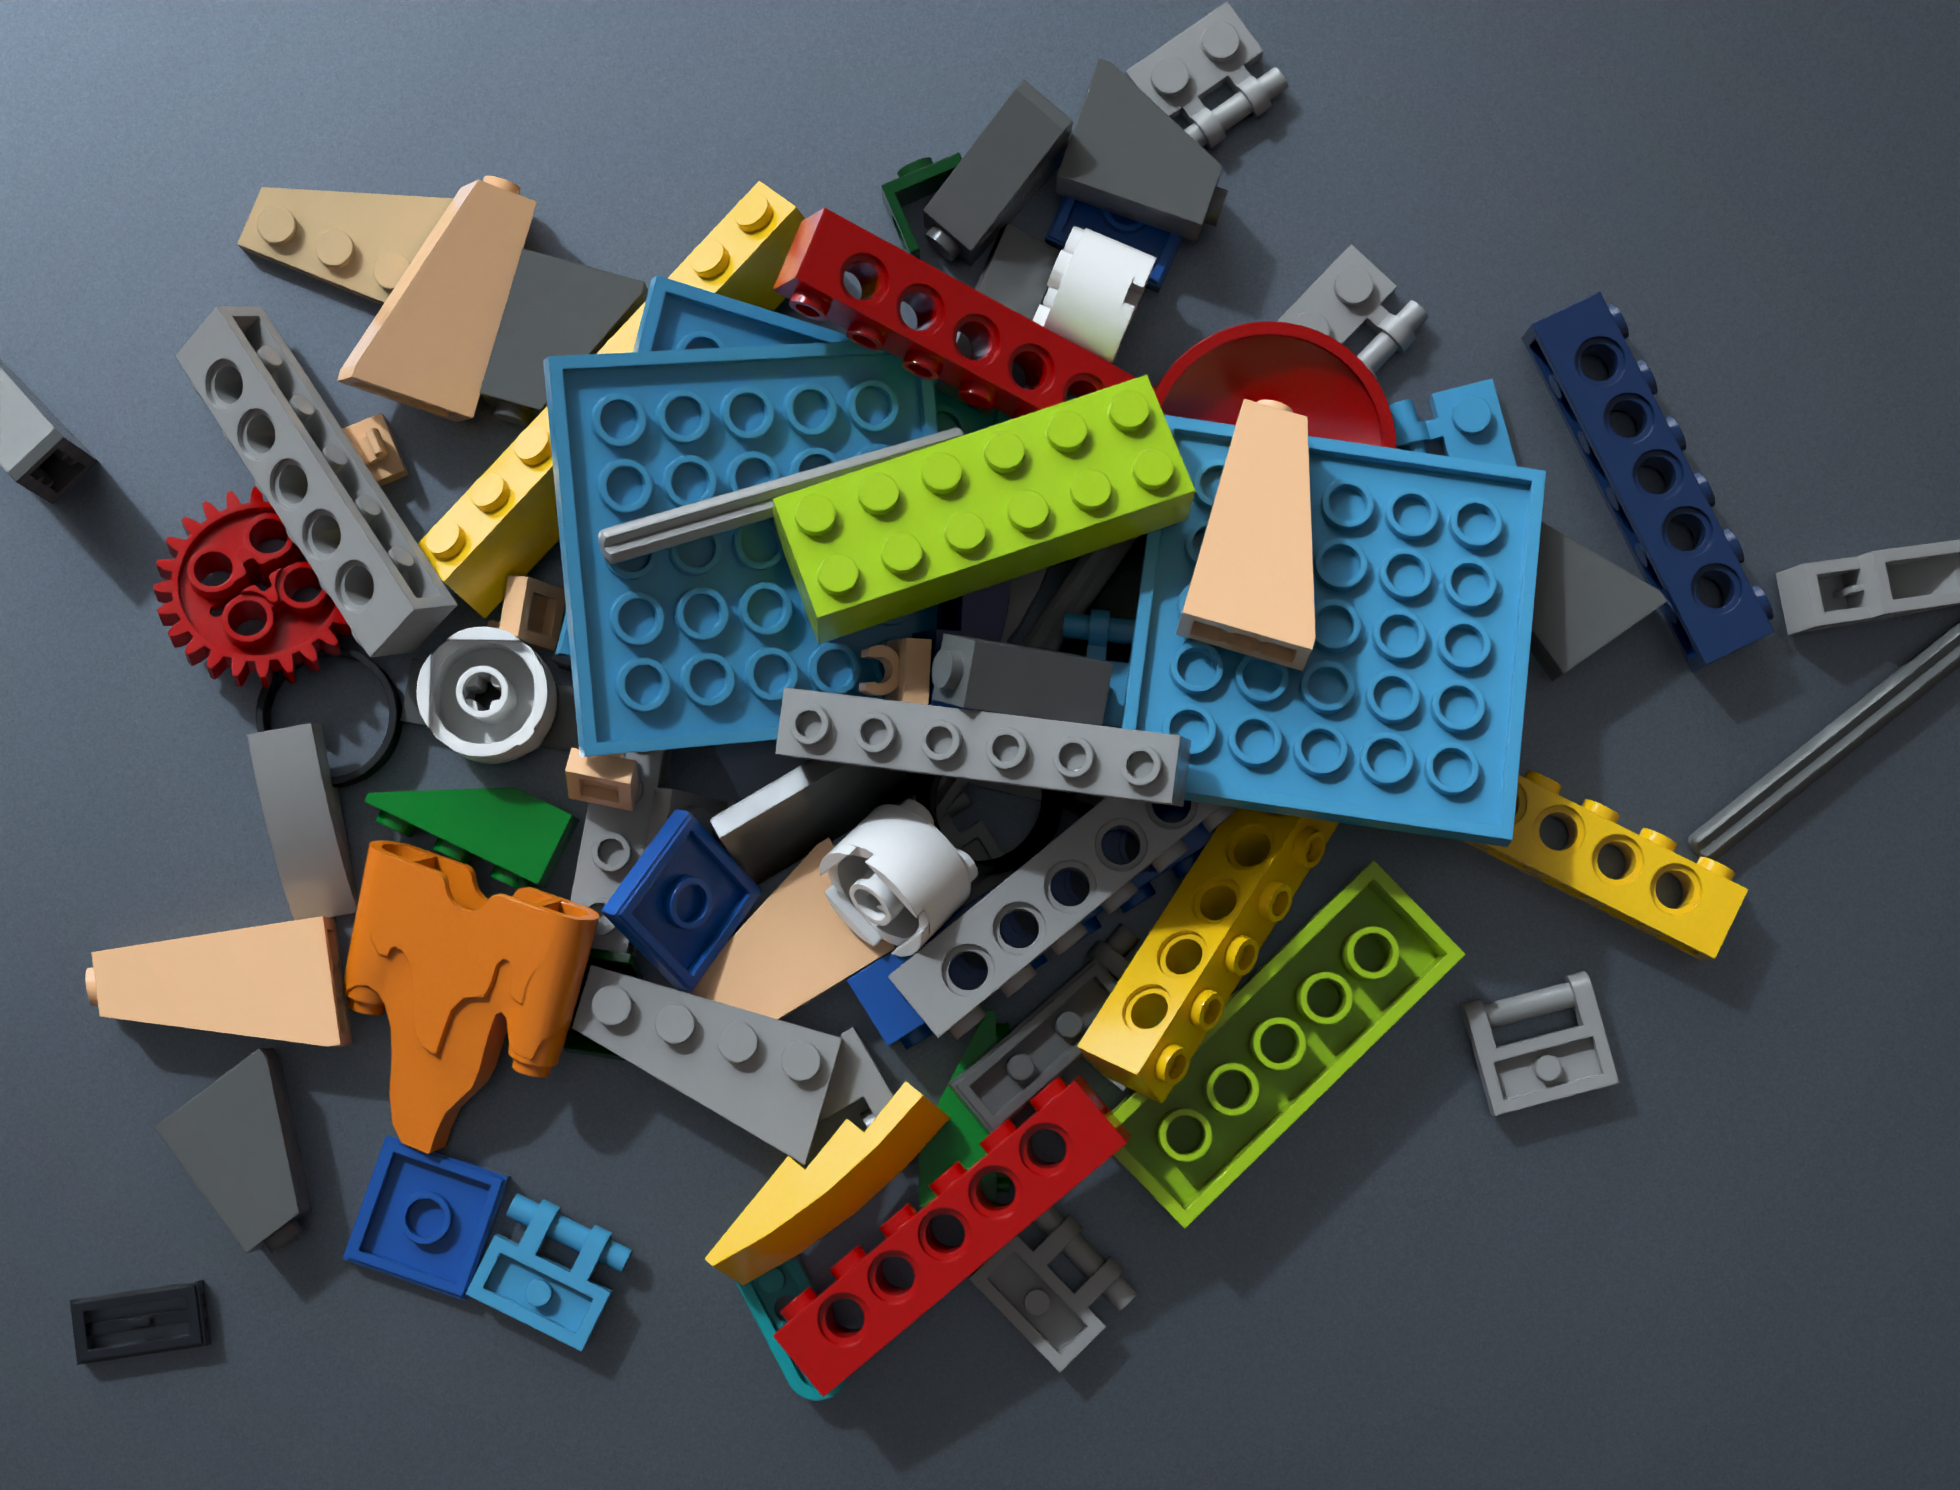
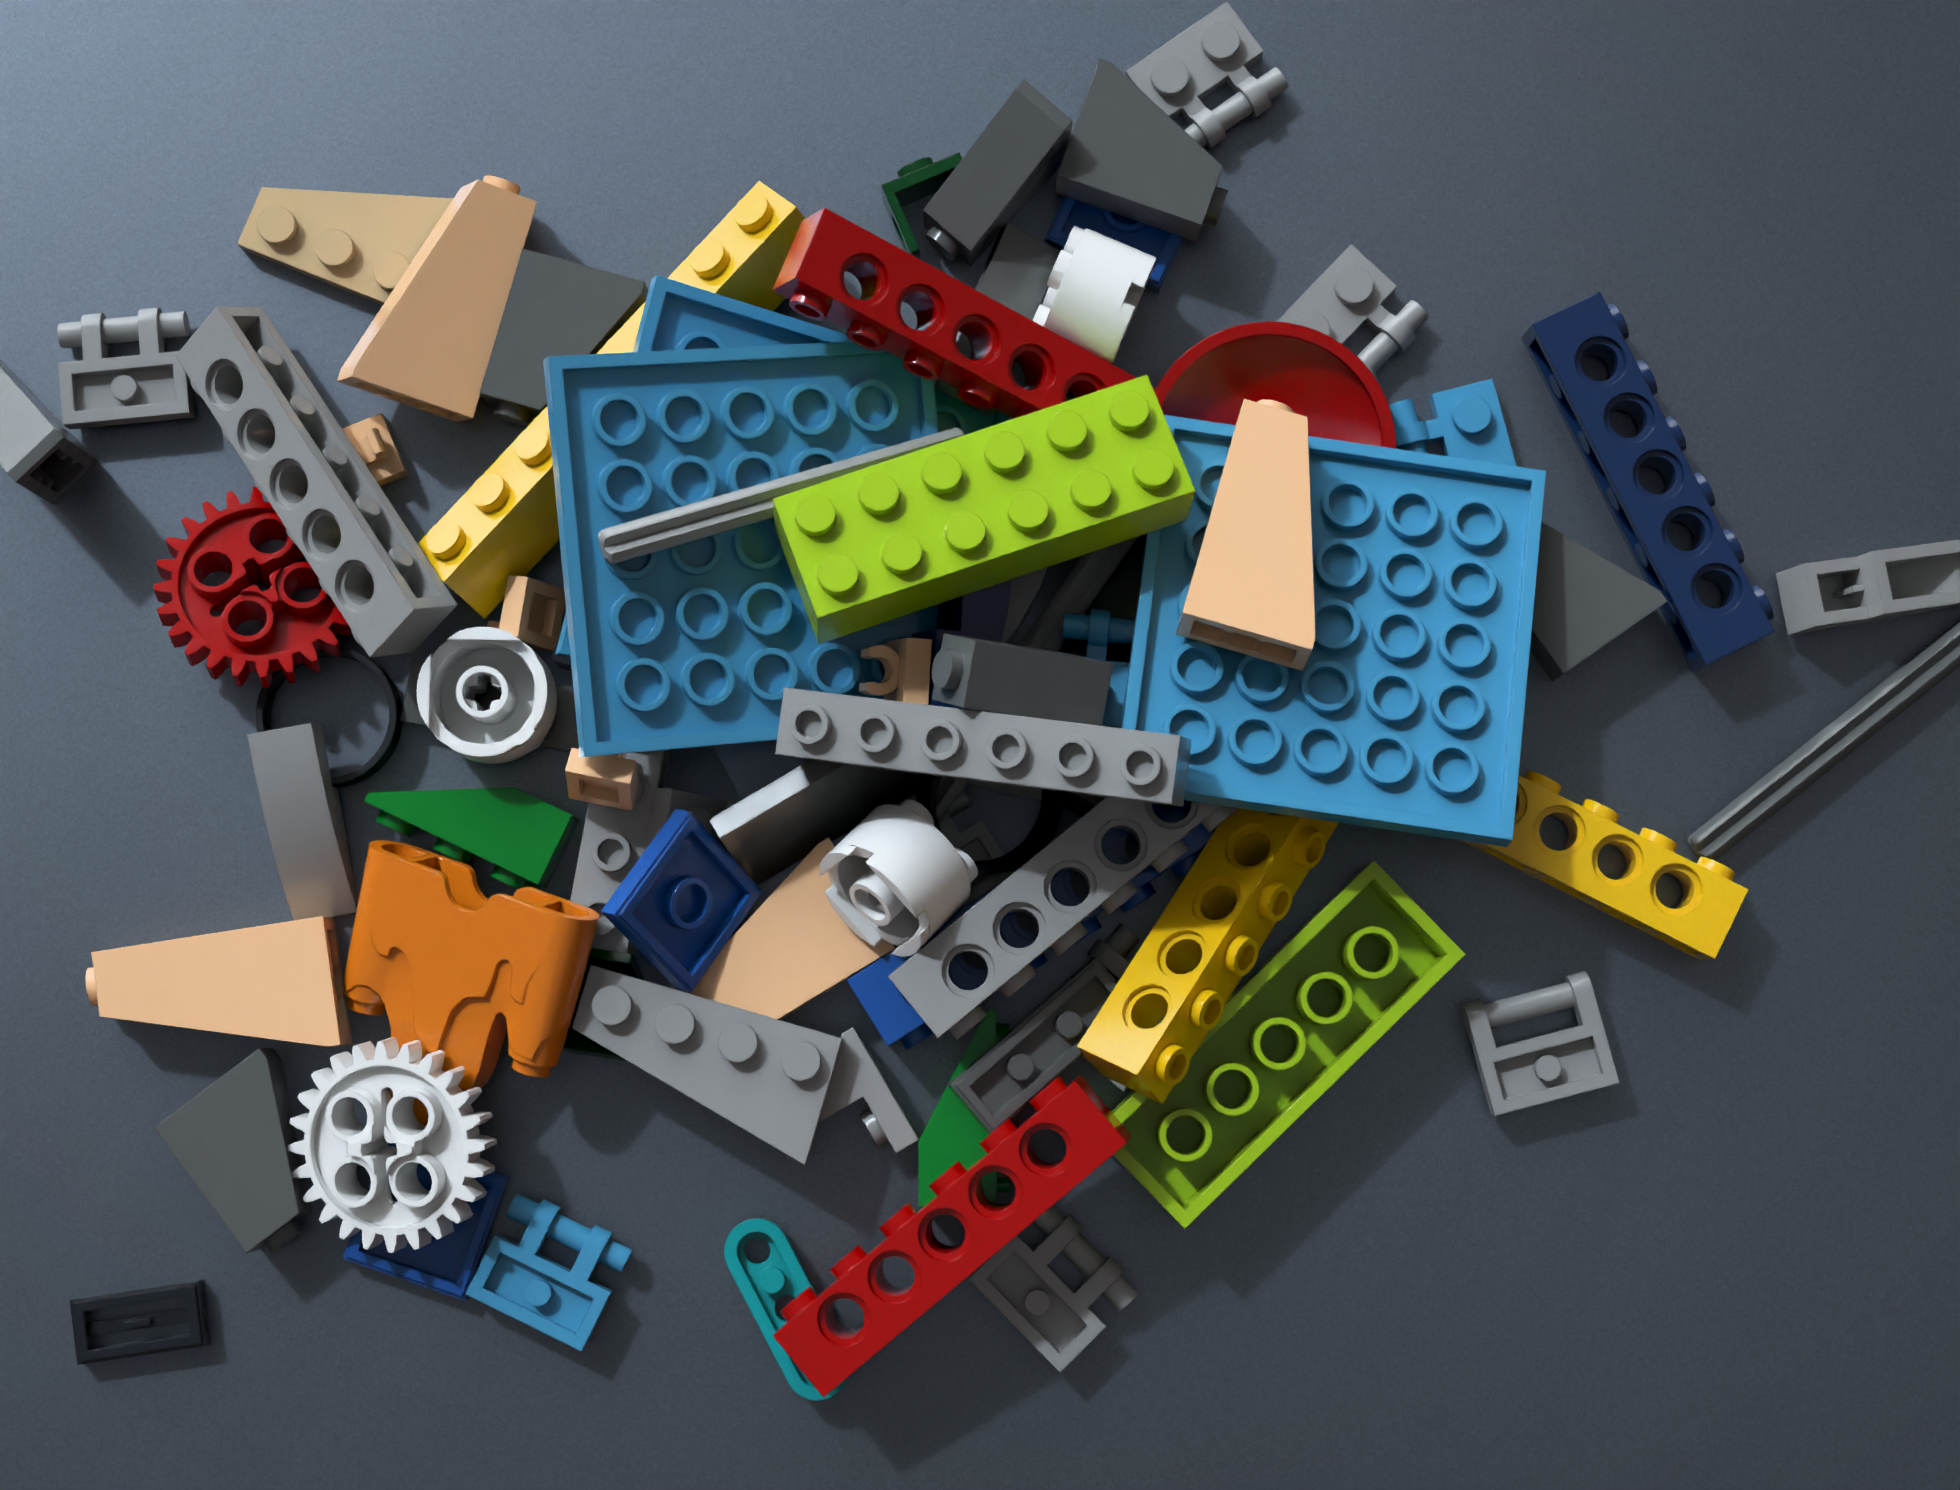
yellow slope [705,1081,951,1286] -> none
none -> light grey plate [57,307,195,430]
none -> white gear [288,1037,497,1253]

